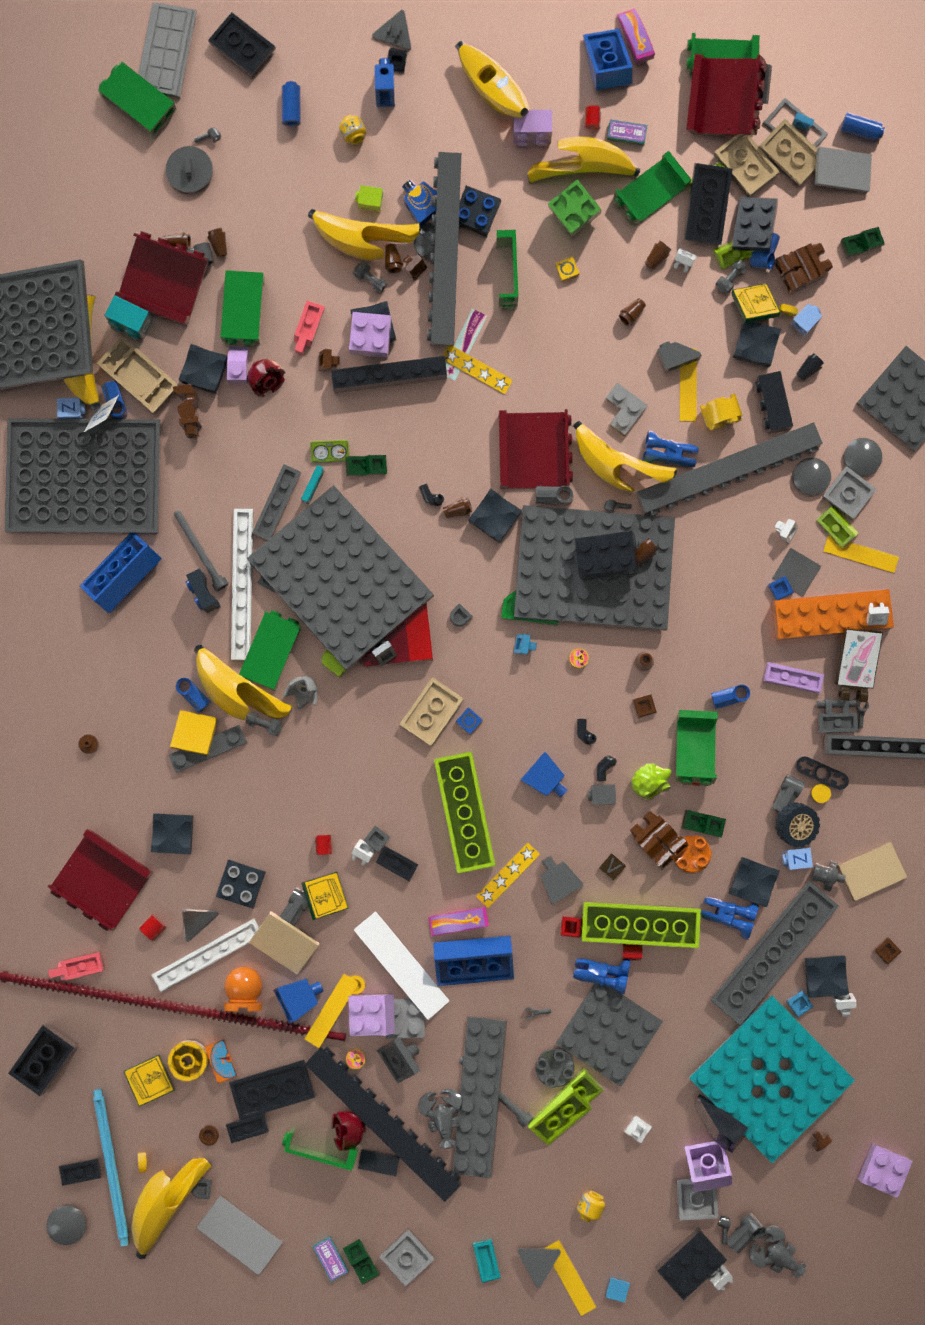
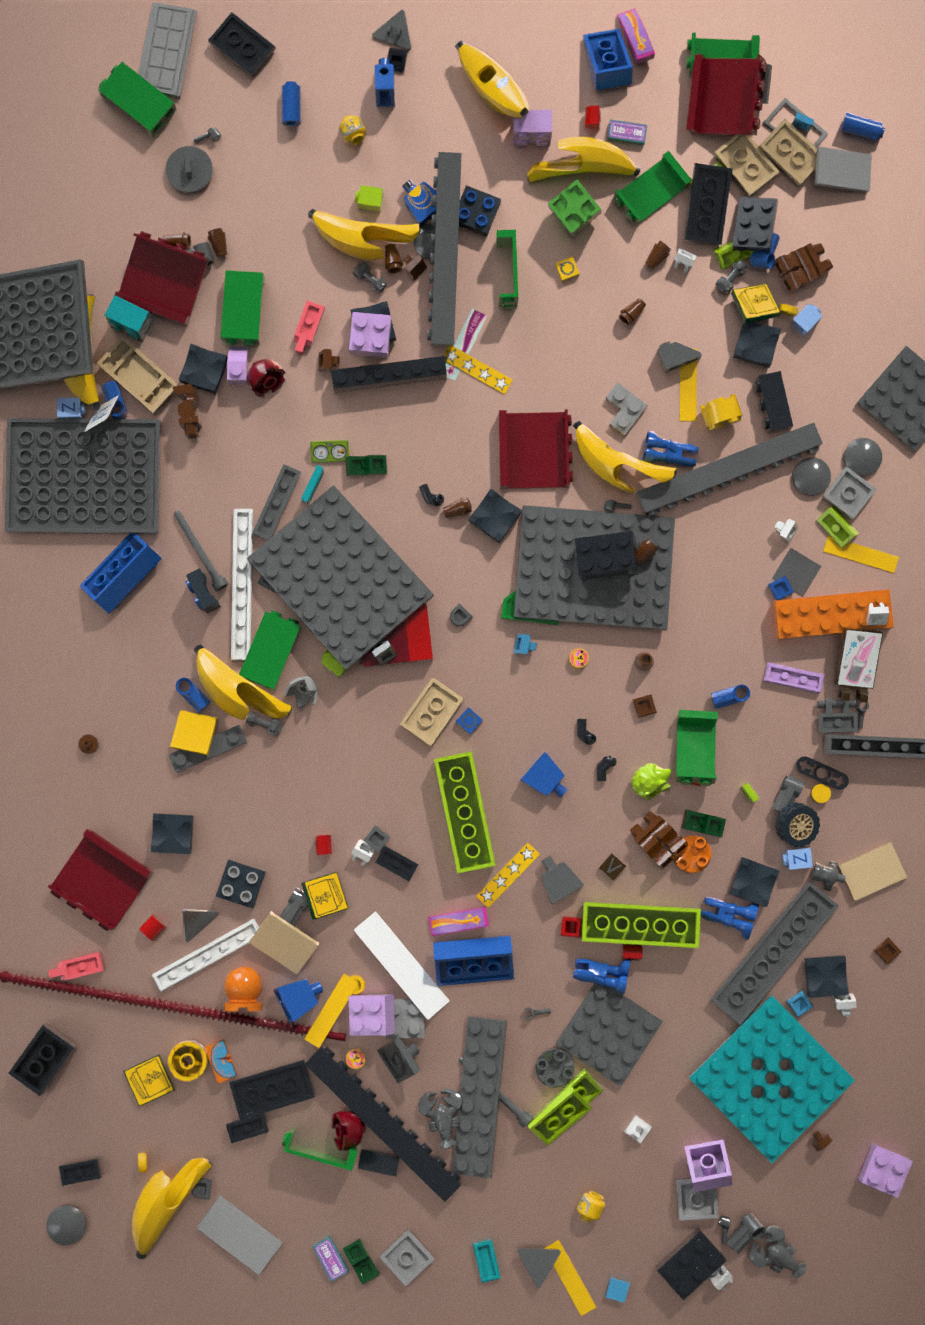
medium azure piece [93,1089,129,1246] -> none
reddish brown tile [199,1125,219,1146] -> none
dark grey piece [536,486,574,506] -> none
dark grey brick [588,785,616,805] -> none
black slope [694,1094,748,1153] -> none
black cone [796,353,824,381] -> none
dark green slope [840,227,885,258] -> none
none -> lime tile [741,783,759,803]

